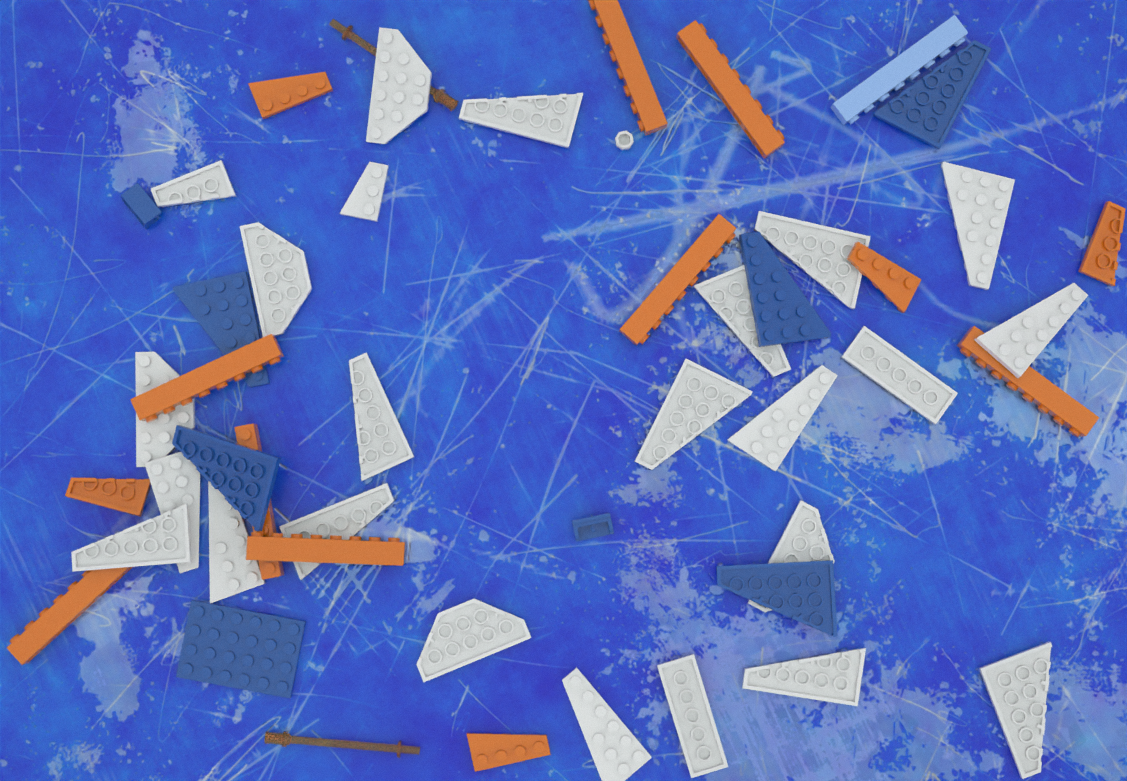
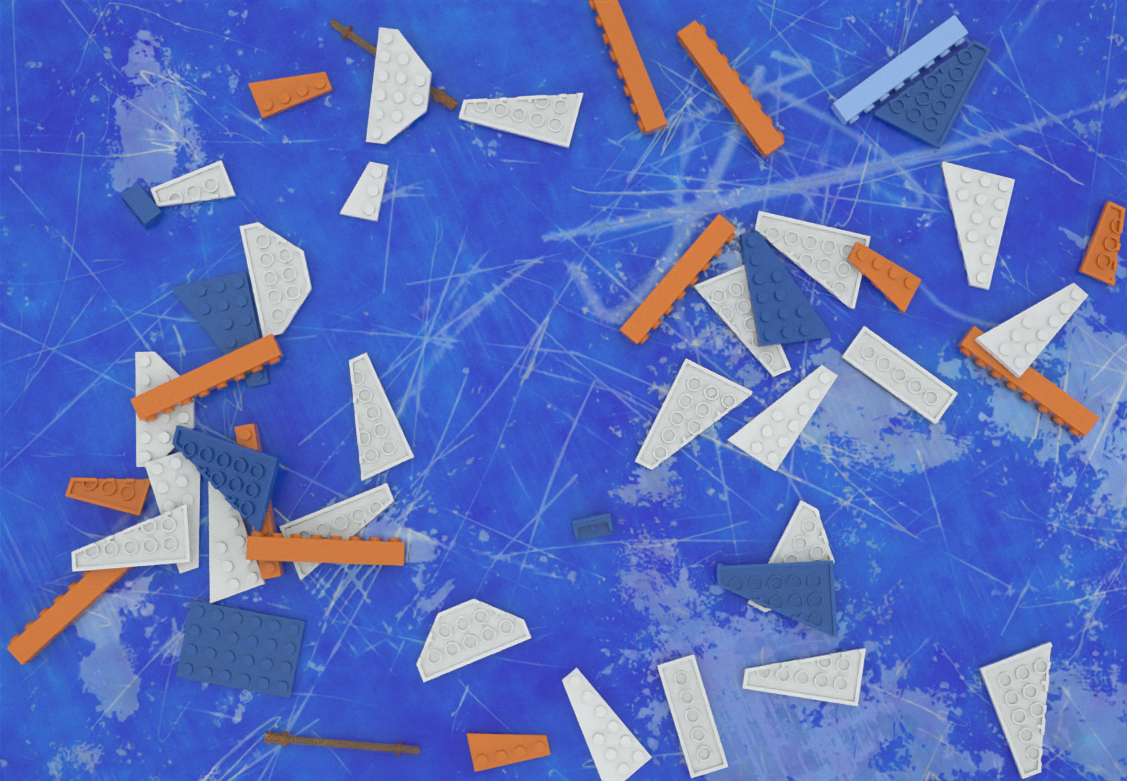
white tile [615,131,634,150] -> none

